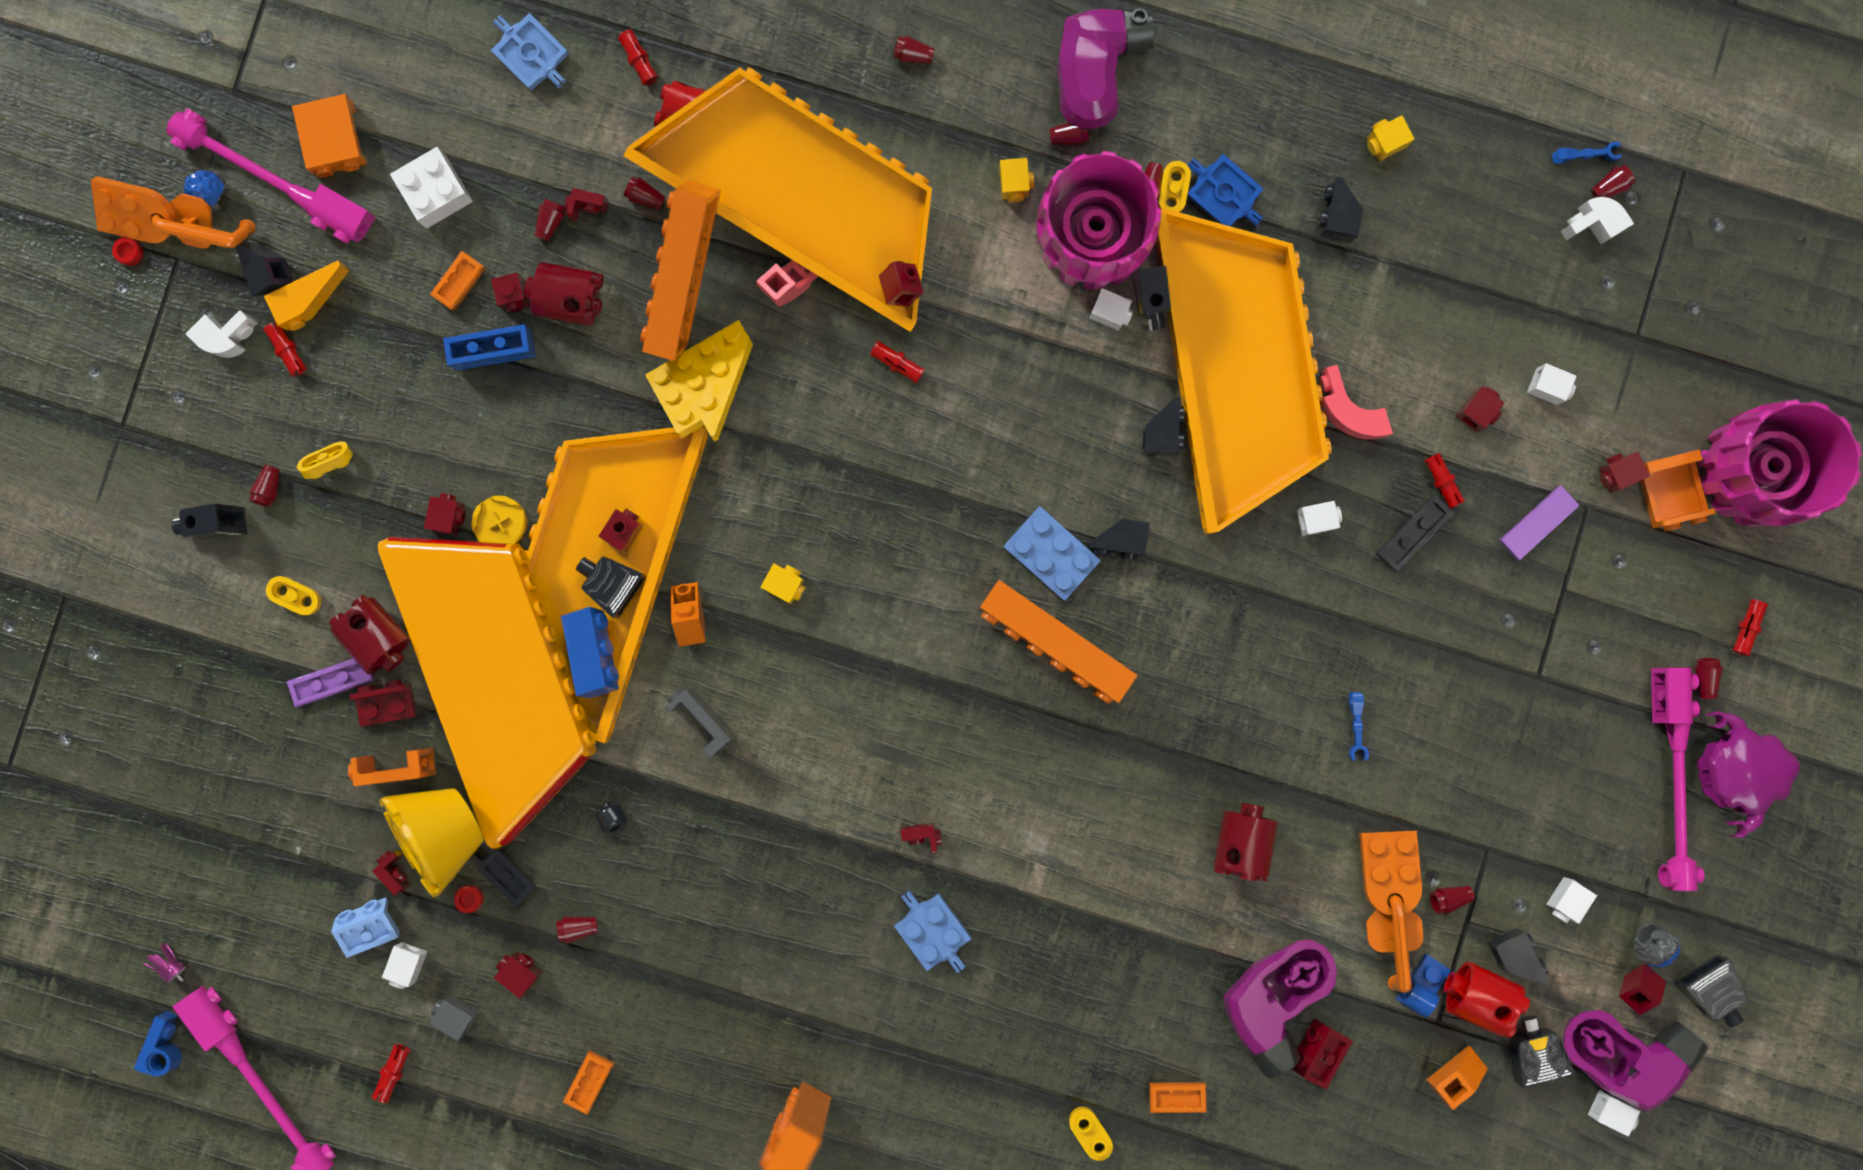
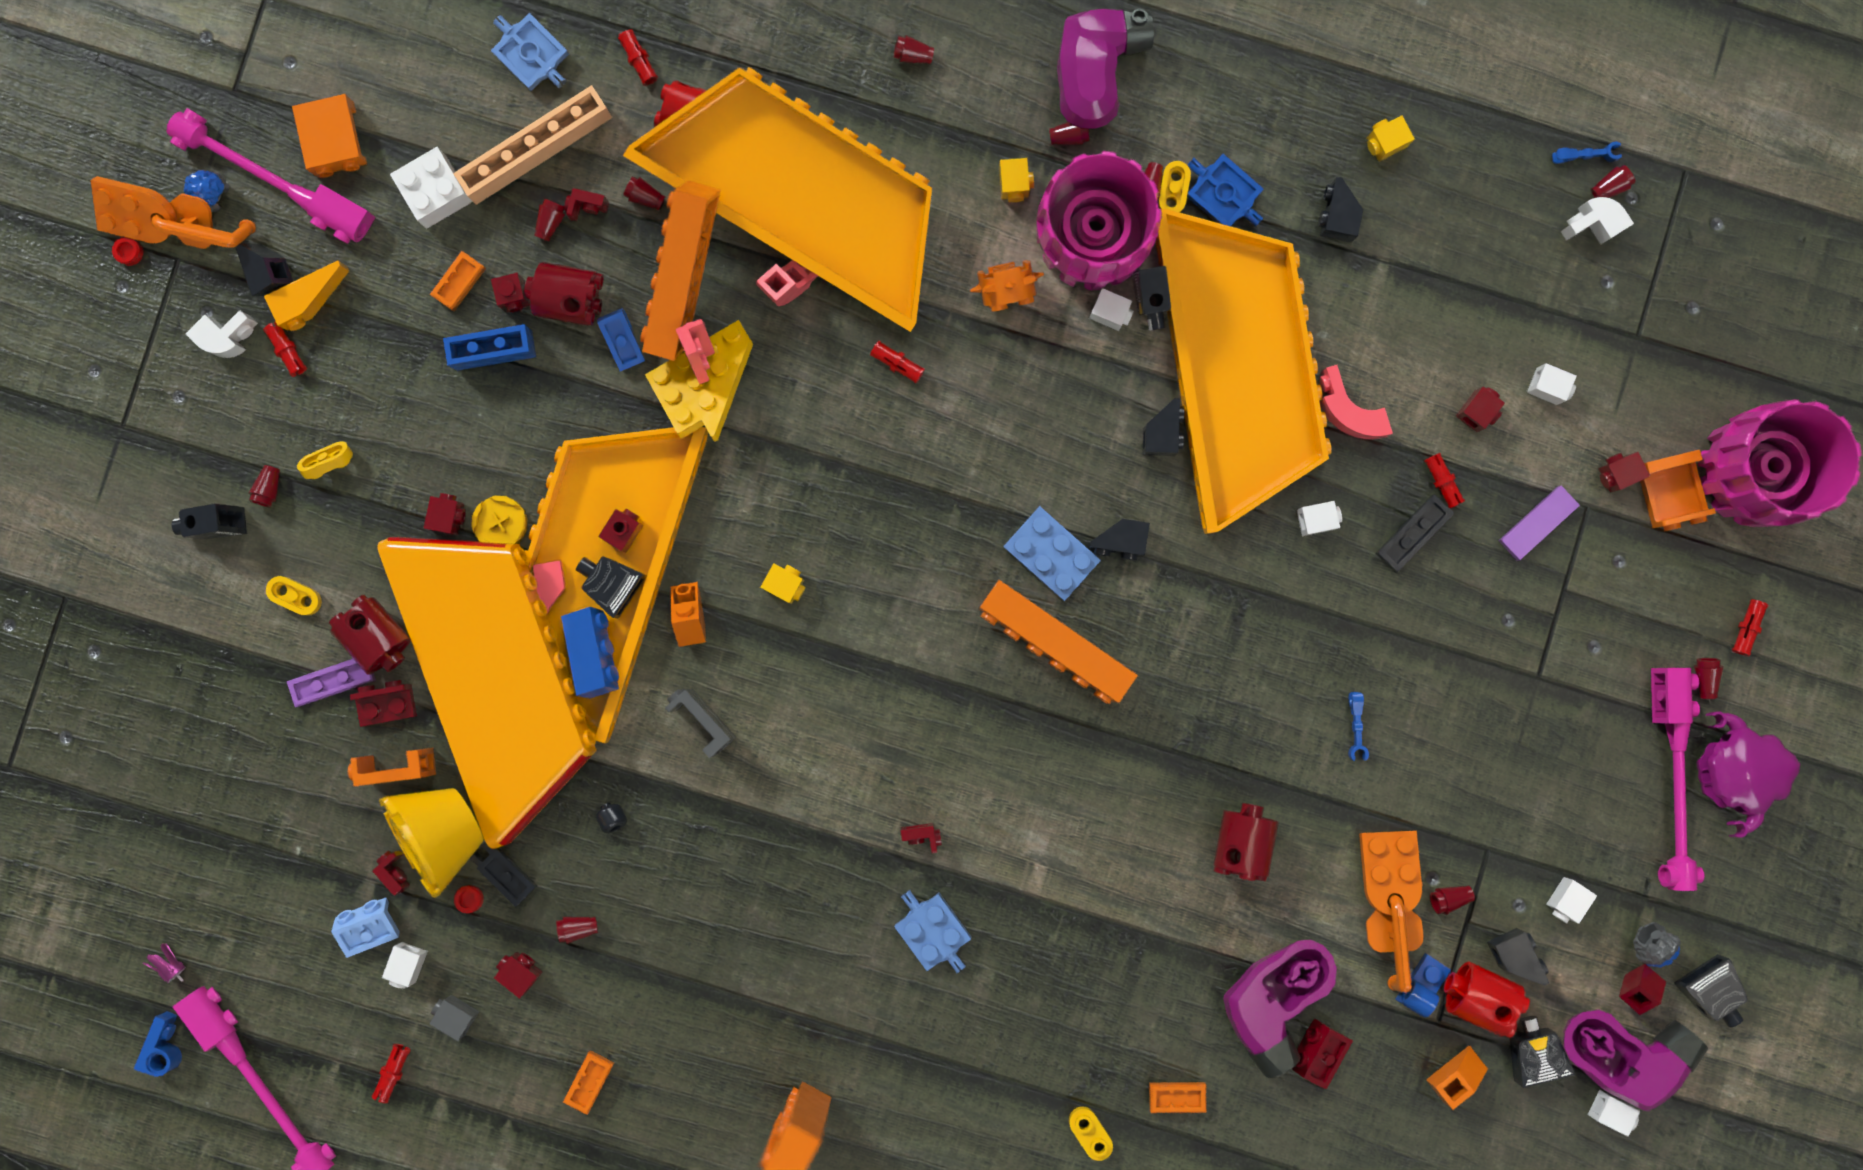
dark red brick [878,261,924,307] -> none
none -> light nougat brick [453,85,612,205]
none -> coral tile [533,561,566,615]
none -> blue plate [597,308,645,371]
none -> coral bracket [676,319,715,385]
none -> orange brick [970,260,1044,311]

